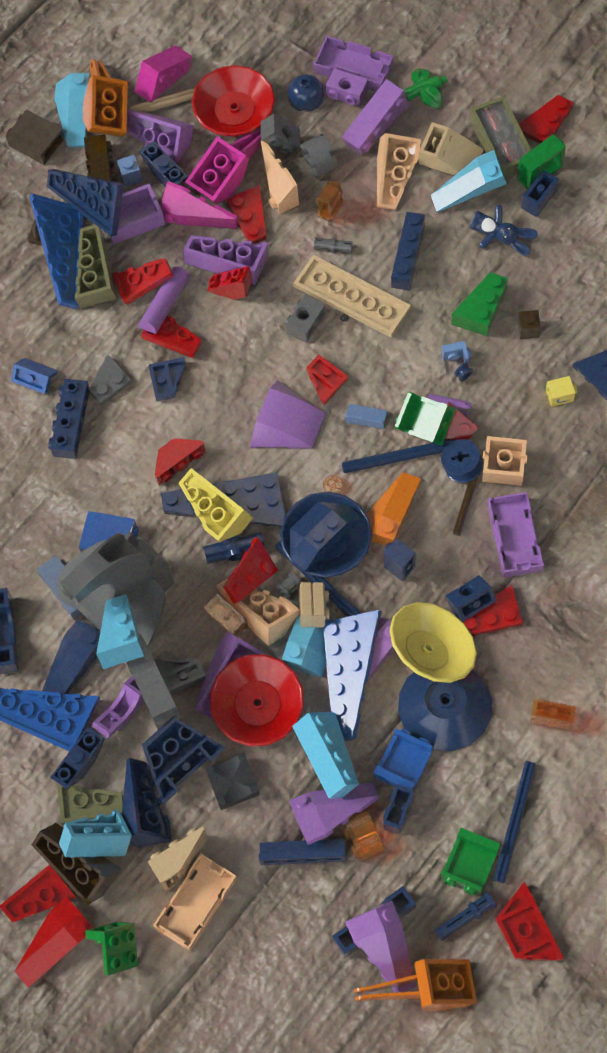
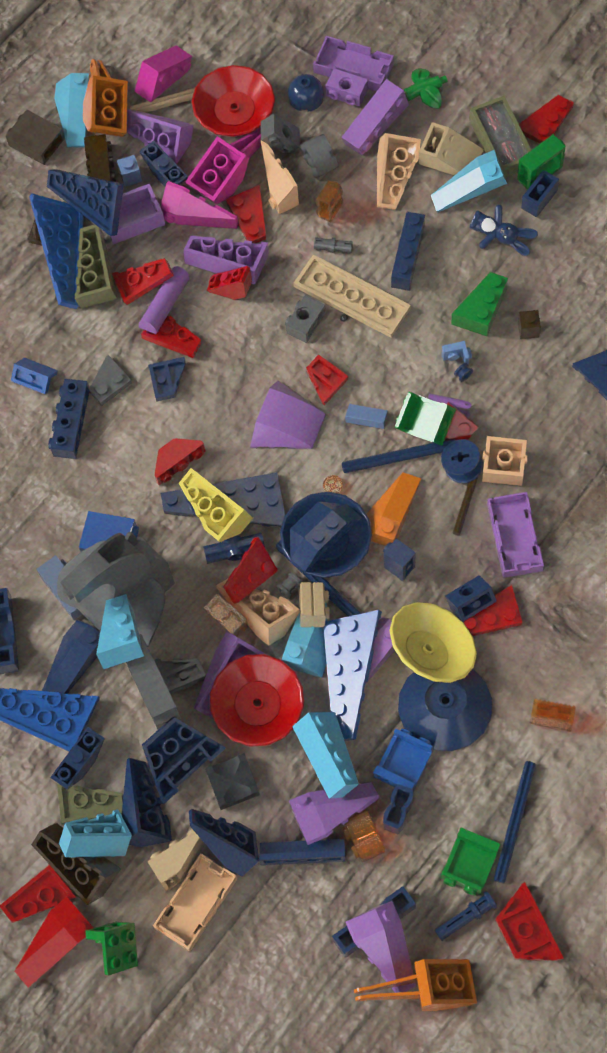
medium lavender arch [92,676,145,739] -> none
light yellow brick [546,376,577,407] -> none
none -> dark blue wedge [189,809,259,876]

